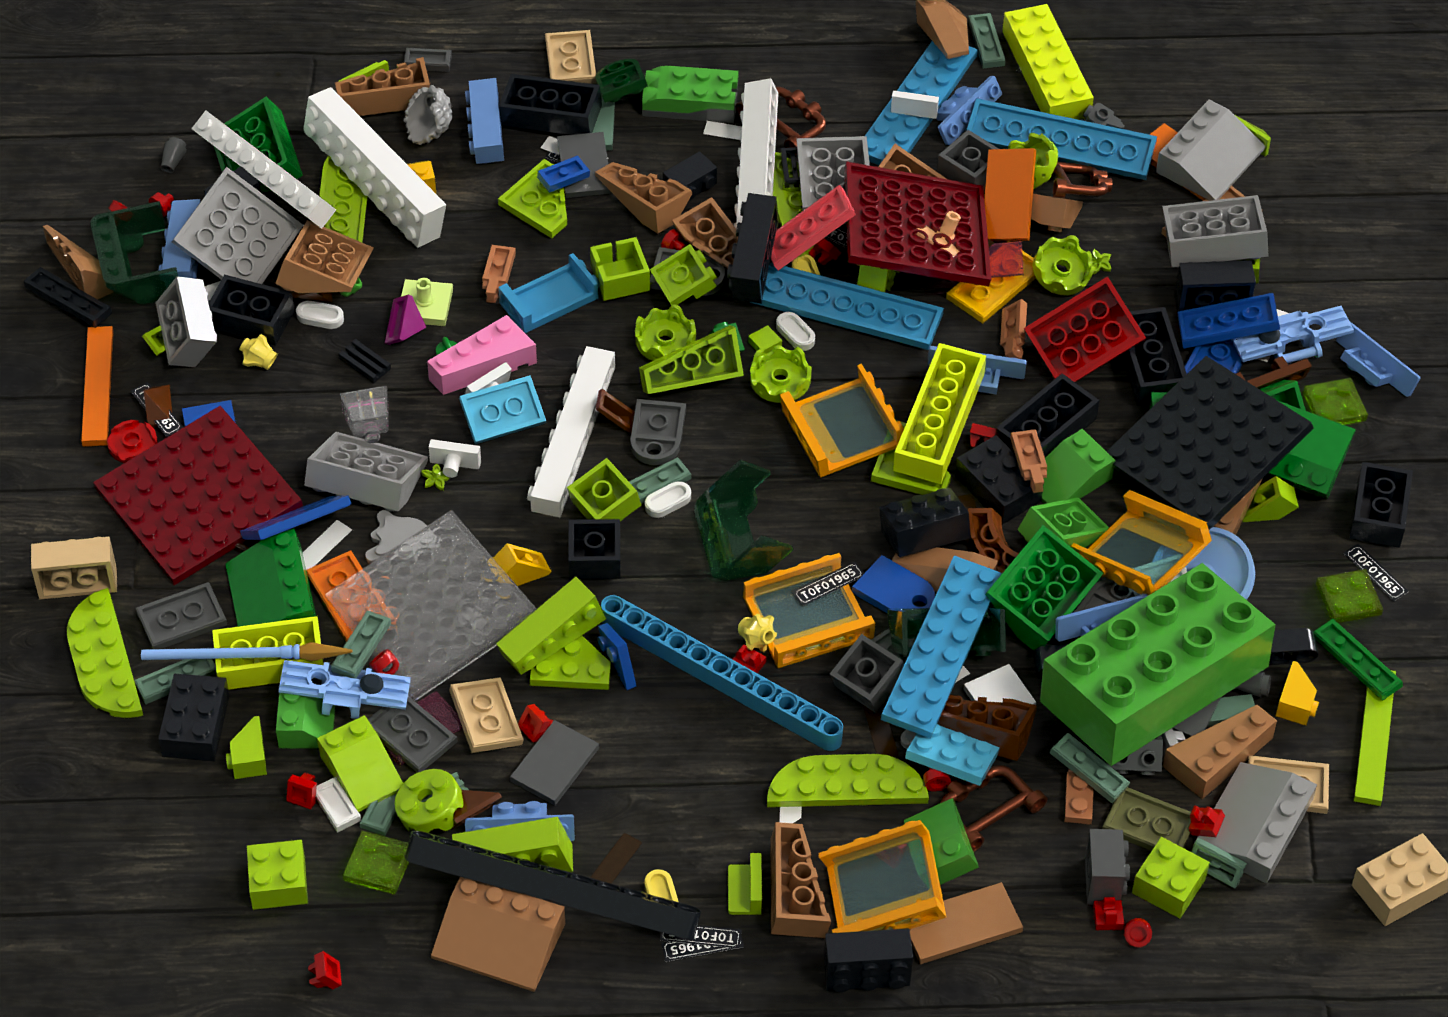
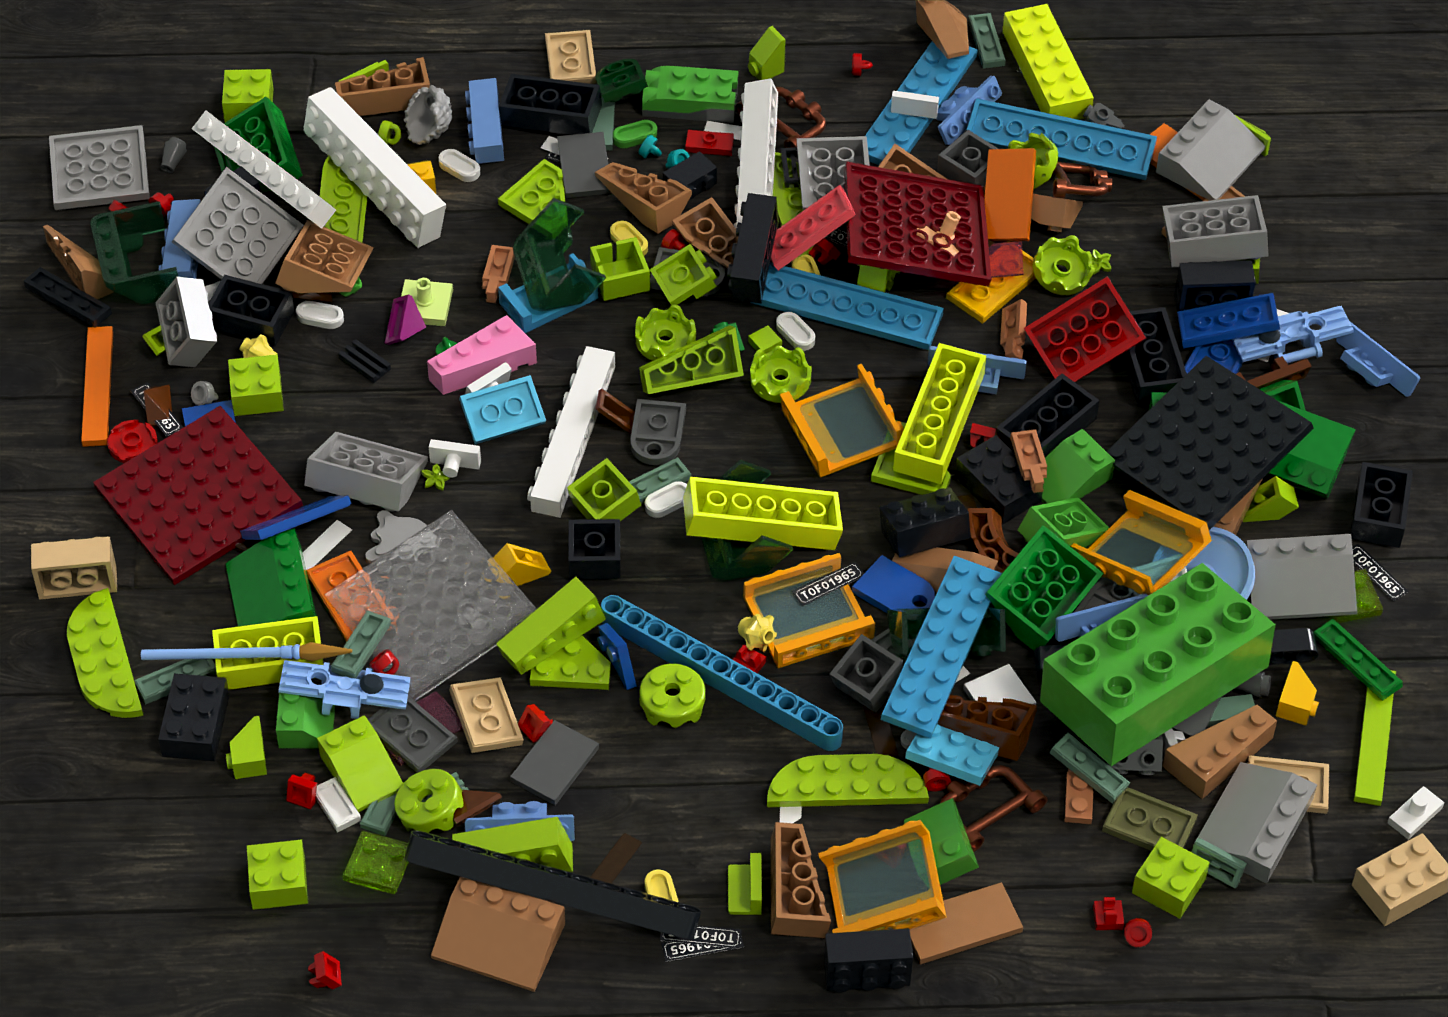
dark grey tile [136,582,227,649] -> none
clear torso [340,386,389,443] -> none
dark grey tile [404,48,452,72] -> none
blue plate [537,156,590,193] -> none
dark grey brick [1085,829,1130,905] -> none
red tile [1188,806,1225,837] -> none
clear neon green plate [1303,378,1368,425] -> none
none -> light grey plate [49,125,150,210]
none -> light grey tile [191,381,218,406]
none -> lime brick [222,69,273,122]
none -> lime brick [228,354,284,416]
none -> lime tile [378,120,401,145]
none -> white tile [439,149,480,182]
none -> clear green windscreen [513,198,606,312]
none -> light yellow tile [610,221,648,256]
none -> bright green tile [613,120,657,148]
none -> teal tile [638,135,662,158]
none -> lime plate [640,664,706,728]
none -> teal tile [665,149,690,169]
none -> neon yellow brick [683,477,843,550]
none -> red plate [685,130,734,156]
none -> lime slope [748,26,785,80]
none -> red tile [852,53,873,76]
none -> light grey slope [1247,534,1357,620]
none -> white tile [1388,786,1444,840]

